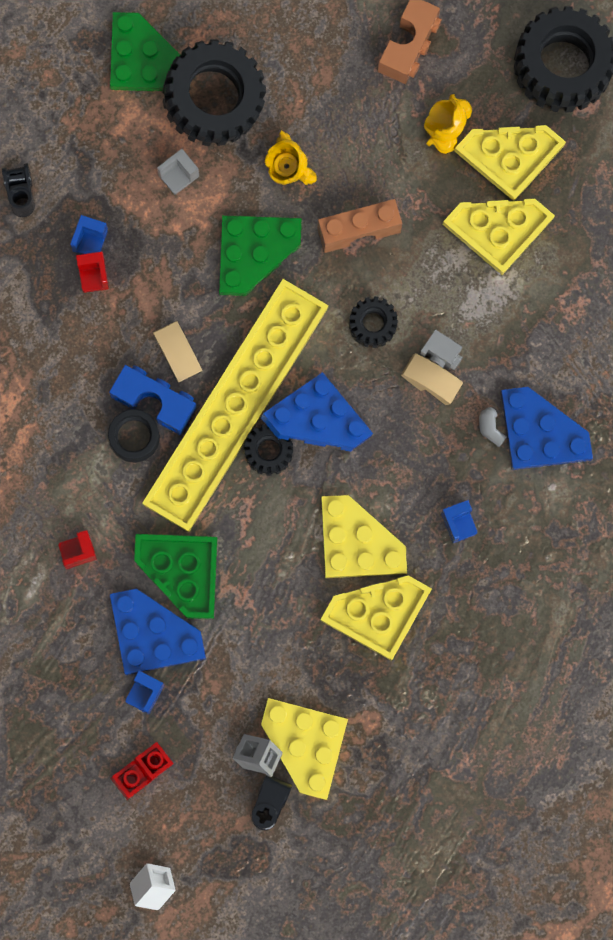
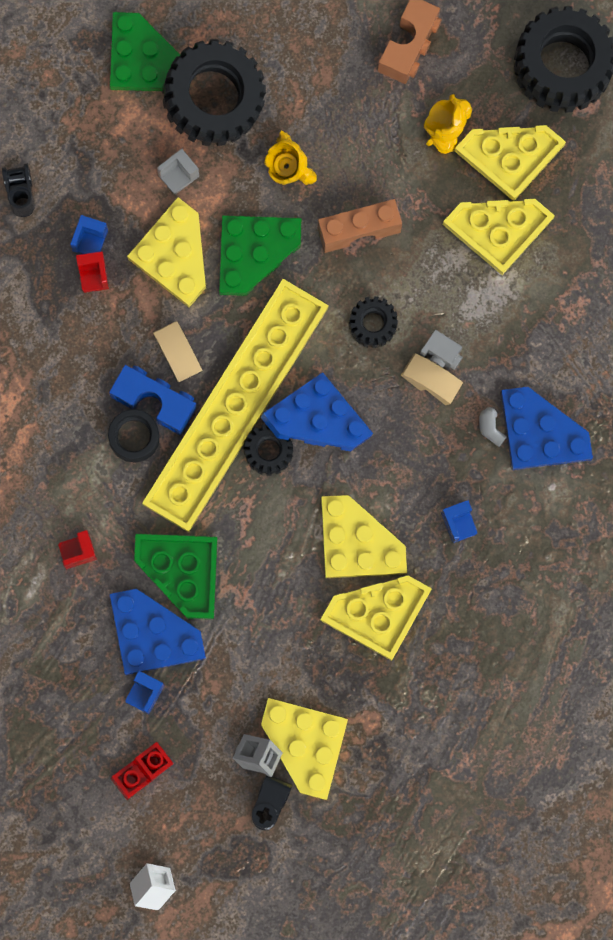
none -> light yellow plate [127,197,206,307]

